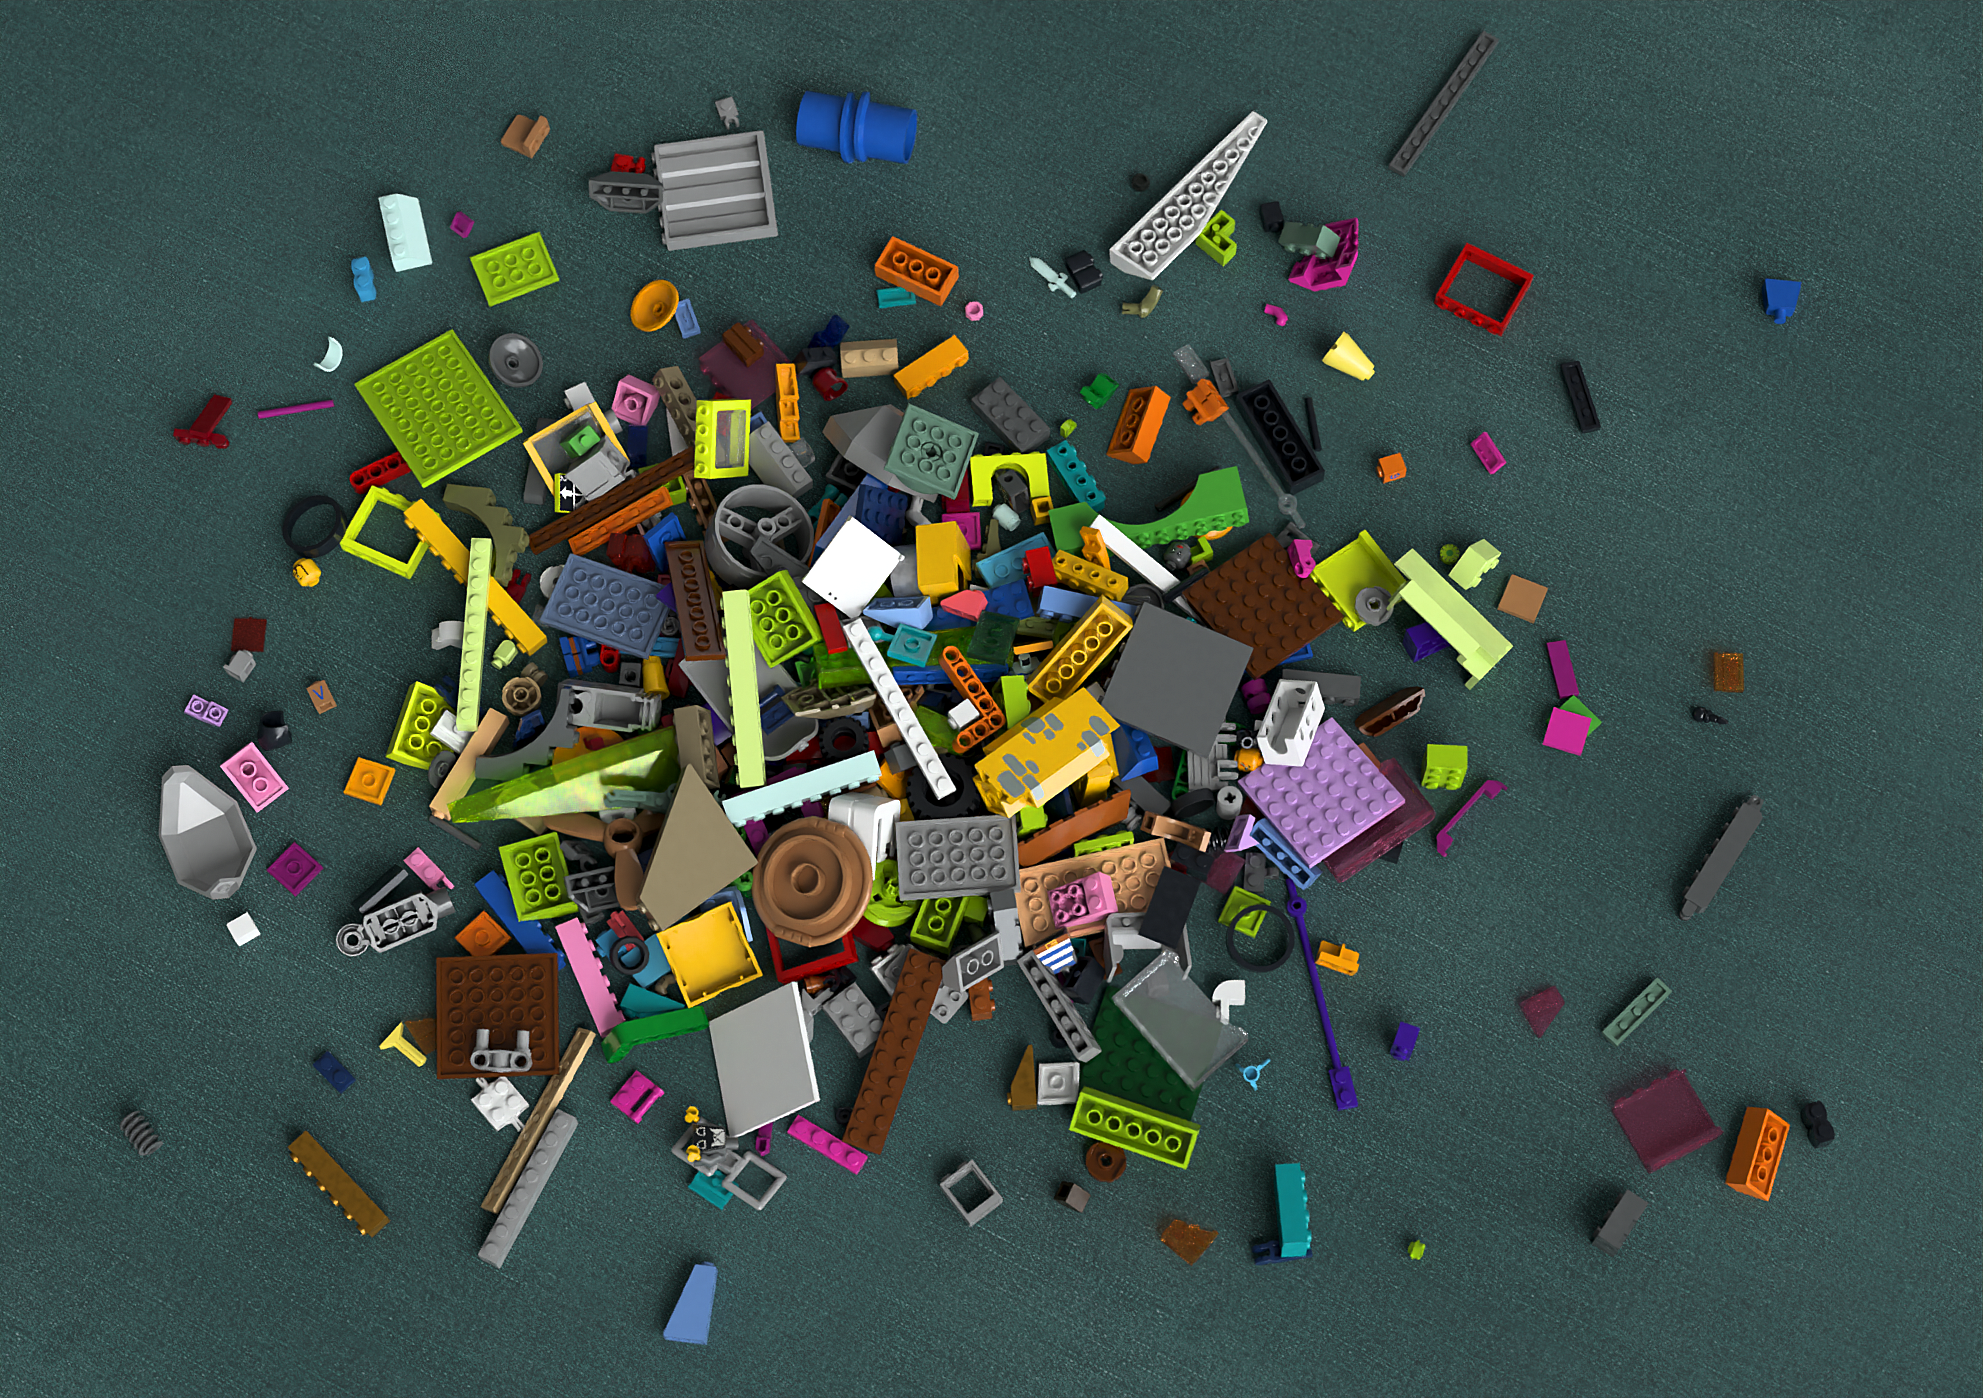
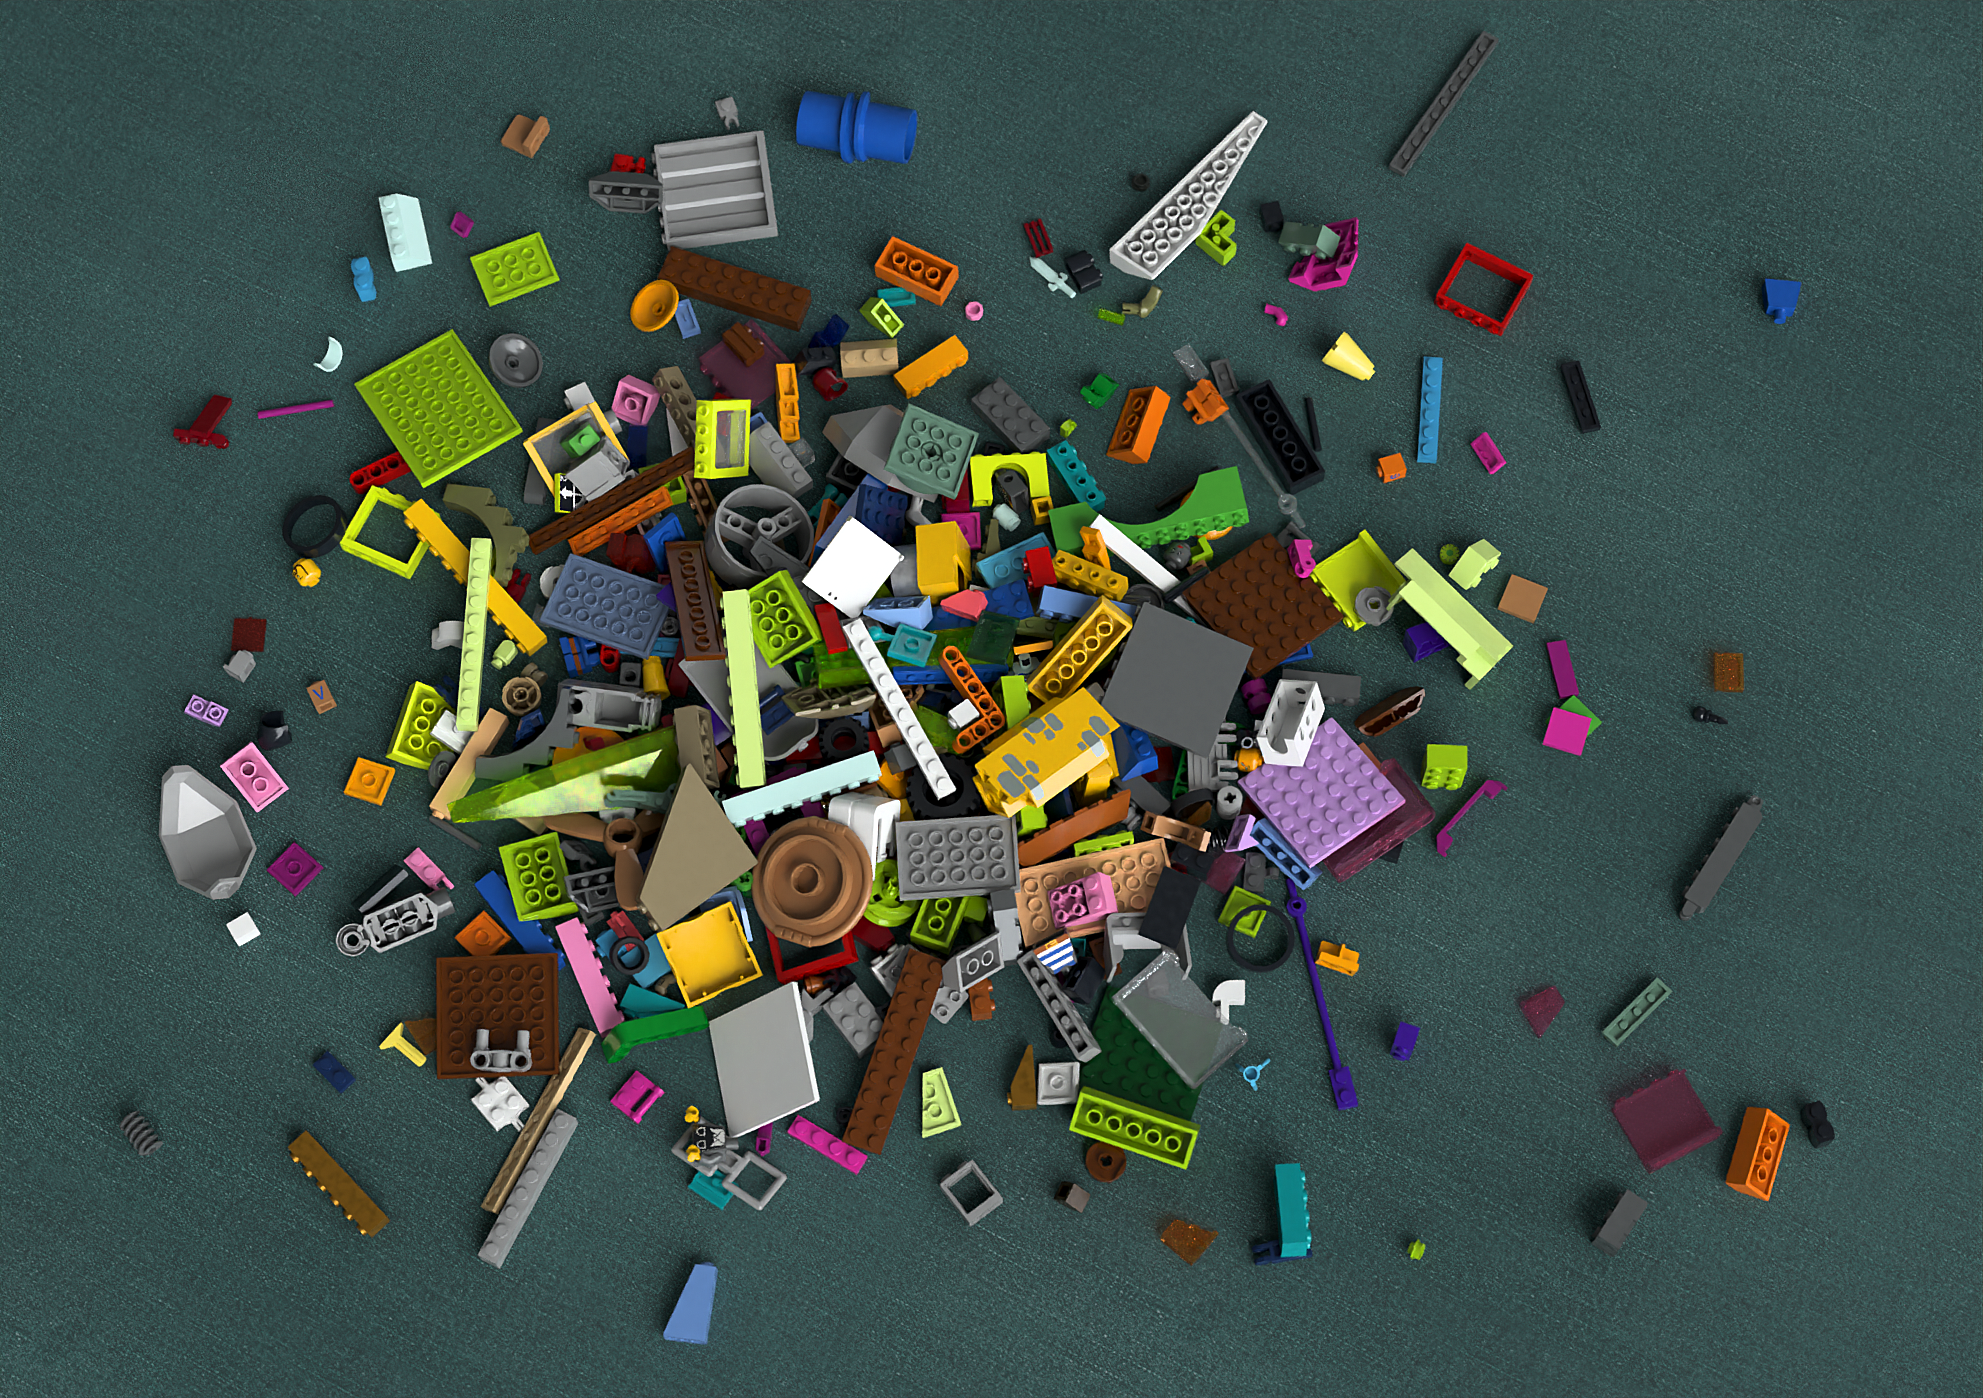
none -> reddish brown brick [658,246,812,332]
none -> lime slope [859,297,904,338]
none -> yellowish green wing [922,1067,961,1138]
none -> dark red tile [1023,218,1054,258]
none -> clear neon green axle [1098,308,1126,326]
none -> clear orange tile [1185,802,1212,826]
none -> dark azure plate [1417,356,1443,464]

